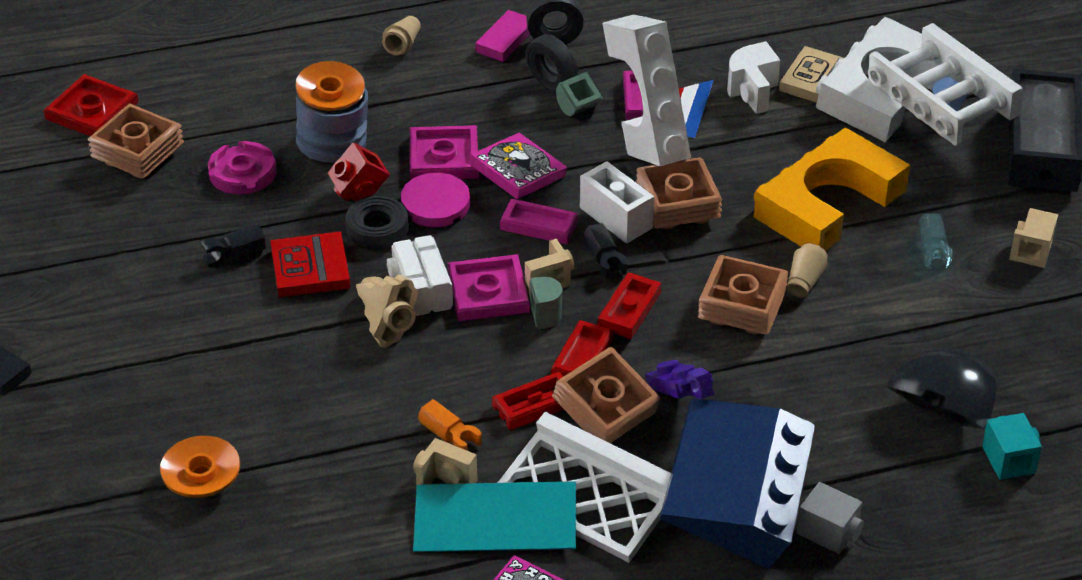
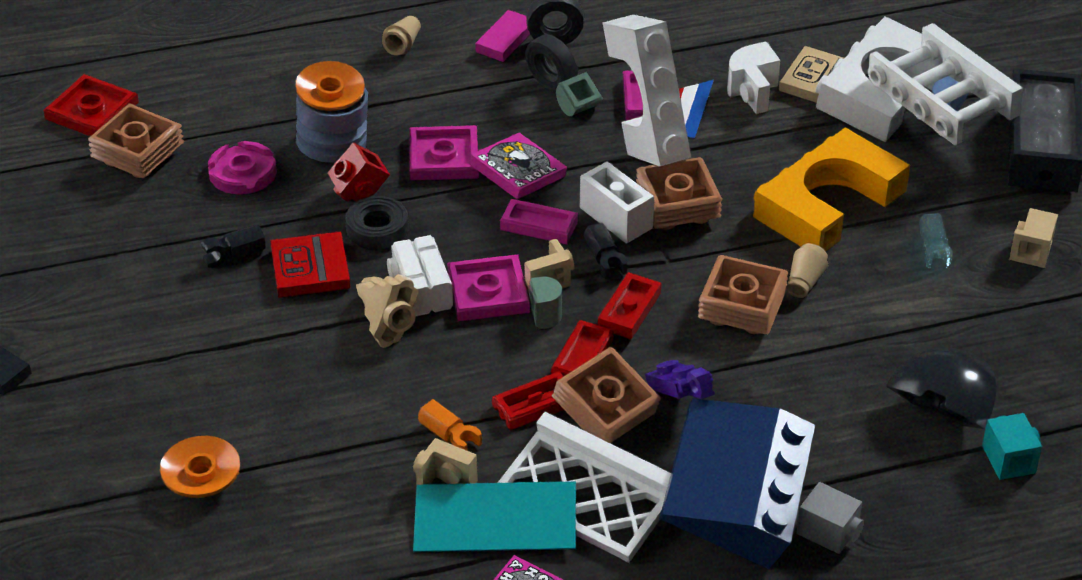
dark pink tile [401,173,470,228] -> none

